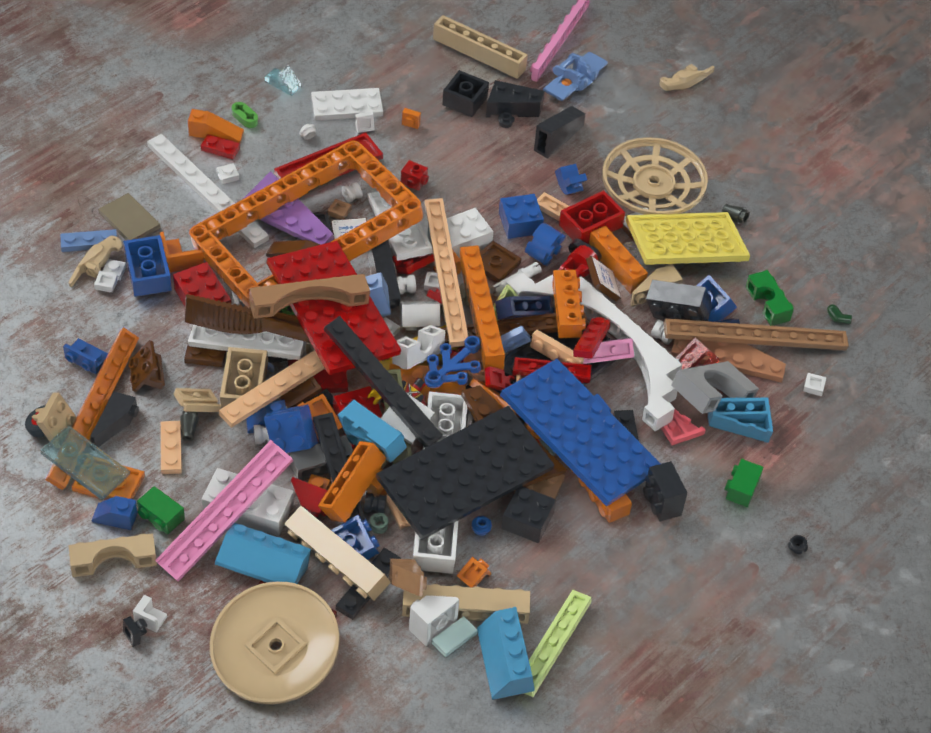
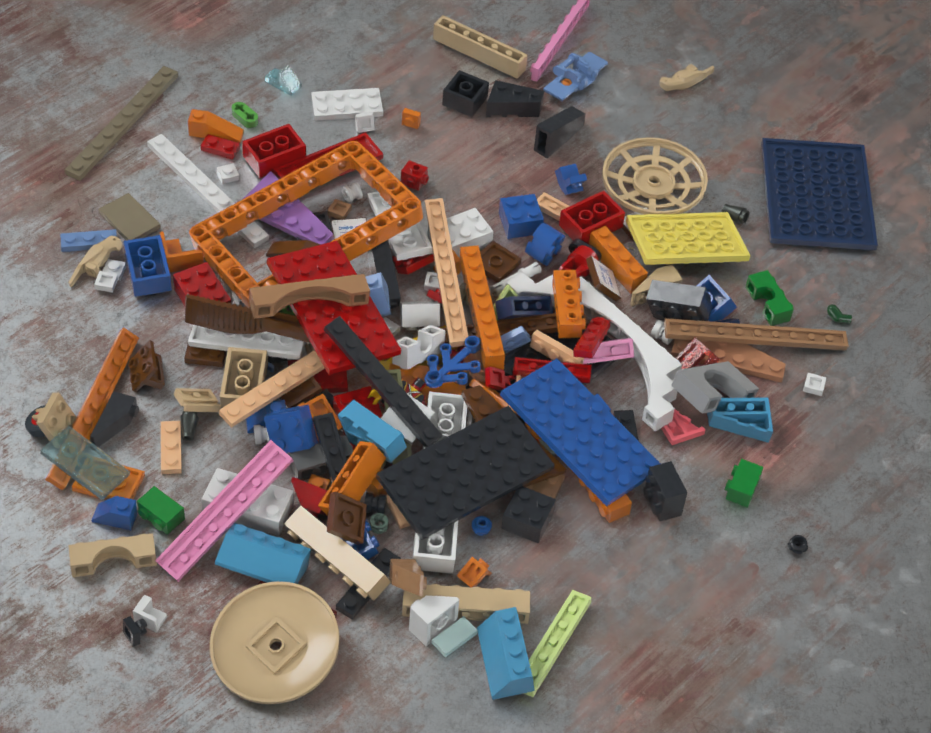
blue bracket [63,338,108,374] -> none
white plate [299,124,317,140] -> none
white wheel [397,275,416,295] -> none
black plate [498,112,515,128] -> none
none -> dark tan plate [65,66,178,181]
none -> red brick [242,124,306,178]
none -> reddish brown plate [327,491,367,545]
none -> dark blue plate [761,138,878,250]

